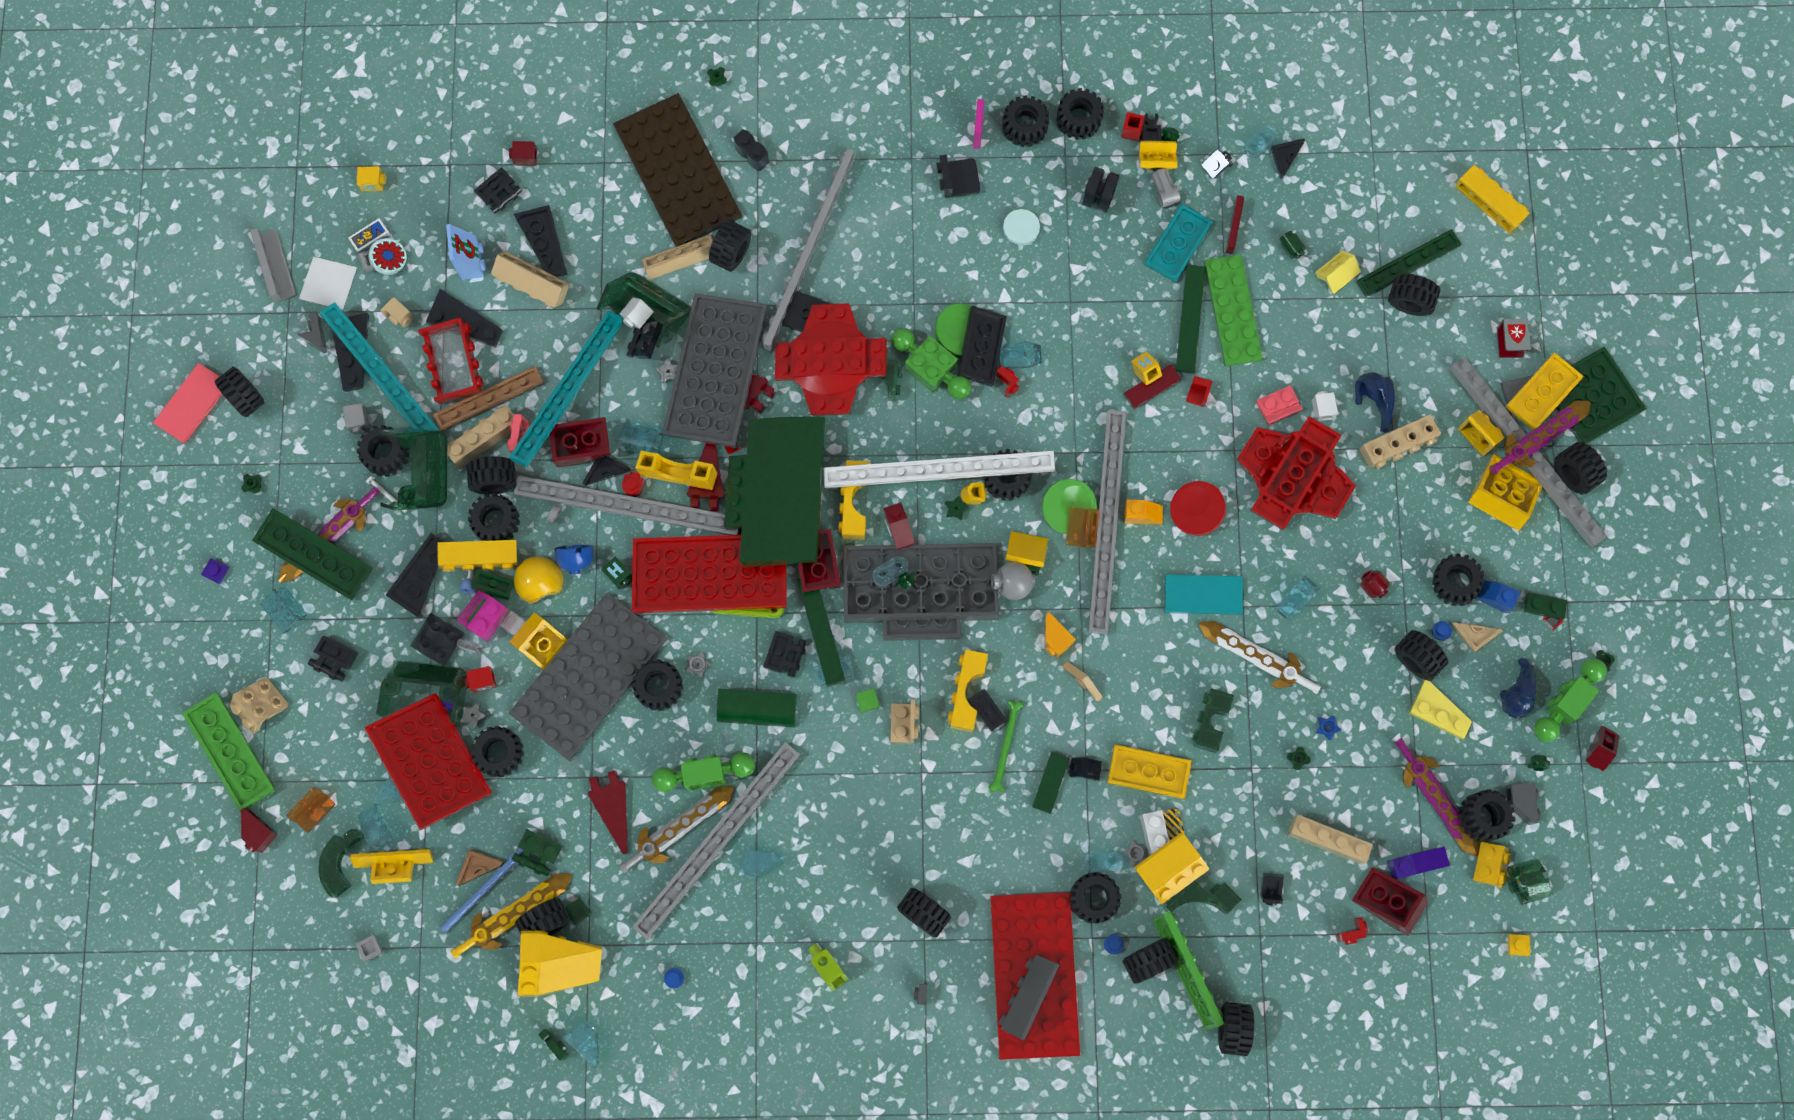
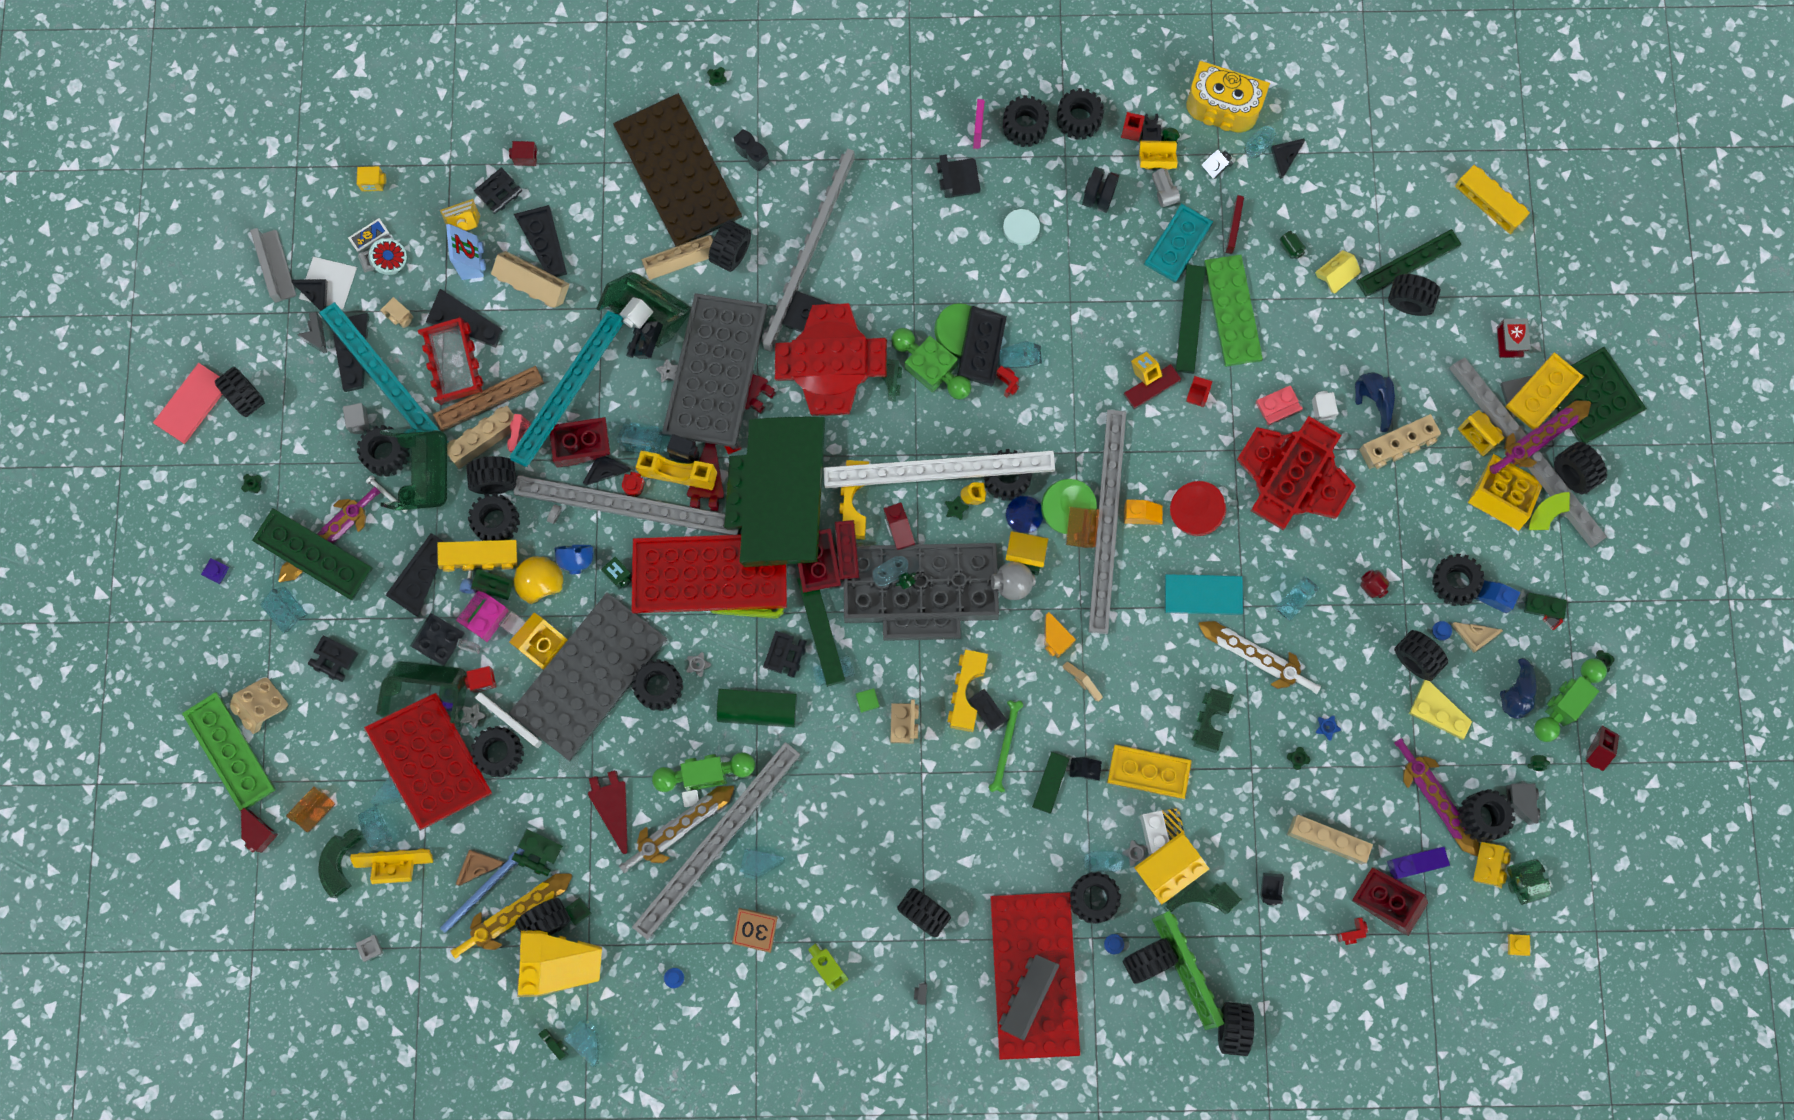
none -> black tile [291,279,328,311]
none -> yellow torso [440,199,480,231]
none -> white tile [475,693,542,748]
none -> black brick [667,434,700,464]
none -> white sticker [682,790,699,807]
none -> medium nougat piece [732,908,778,953]
none -> dark red tile [835,520,859,580]
none -> clear blue dish [1006,496,1043,533]
none -> brick [1186,61,1270,133]
none -> lime tile [1529,492,1570,530]

